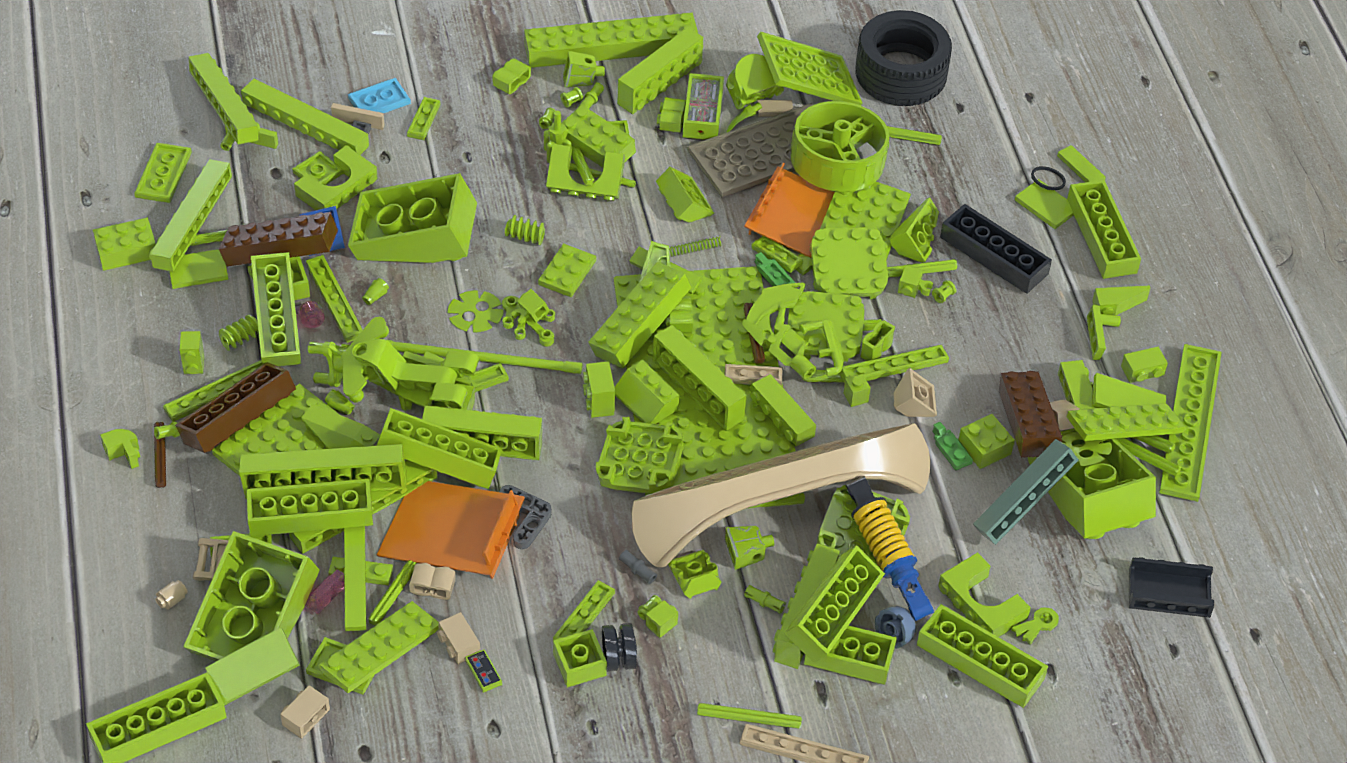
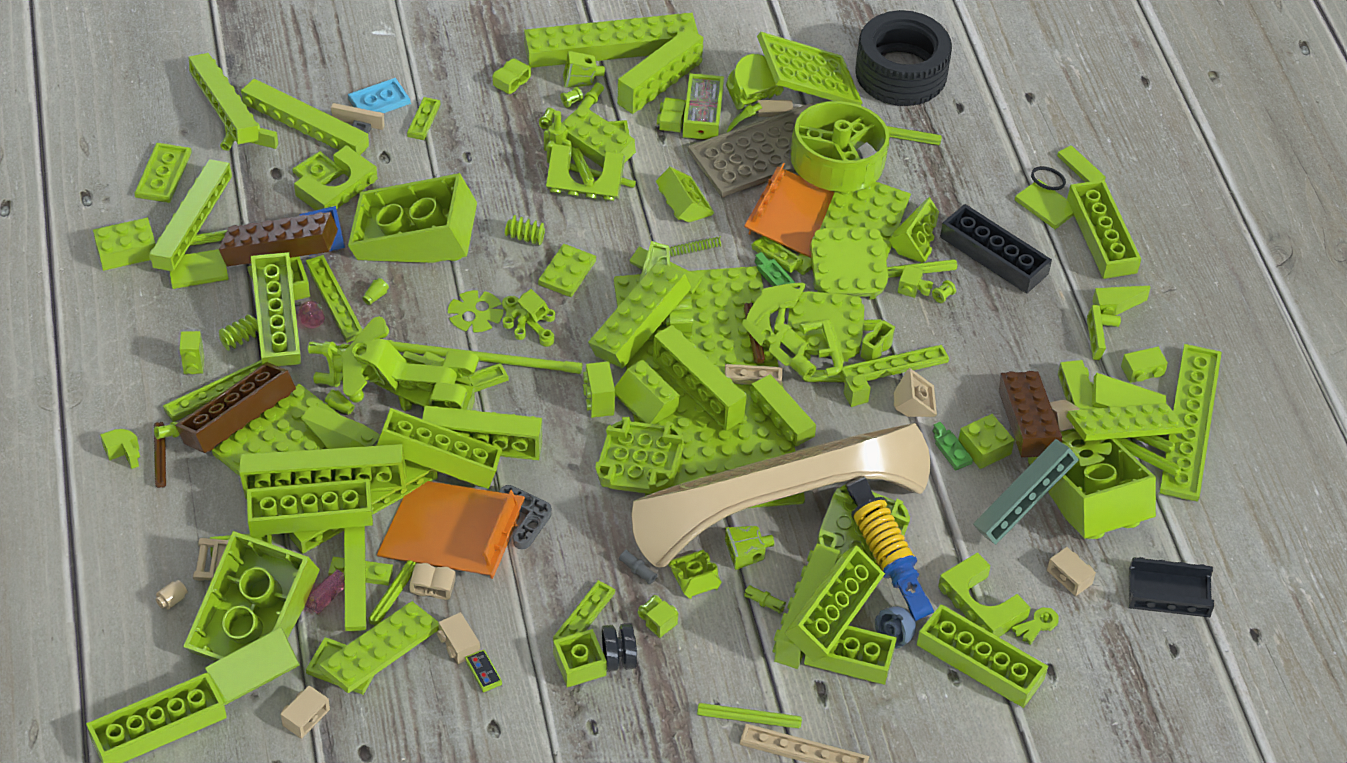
none -> tan brick [1047,547,1096,596]

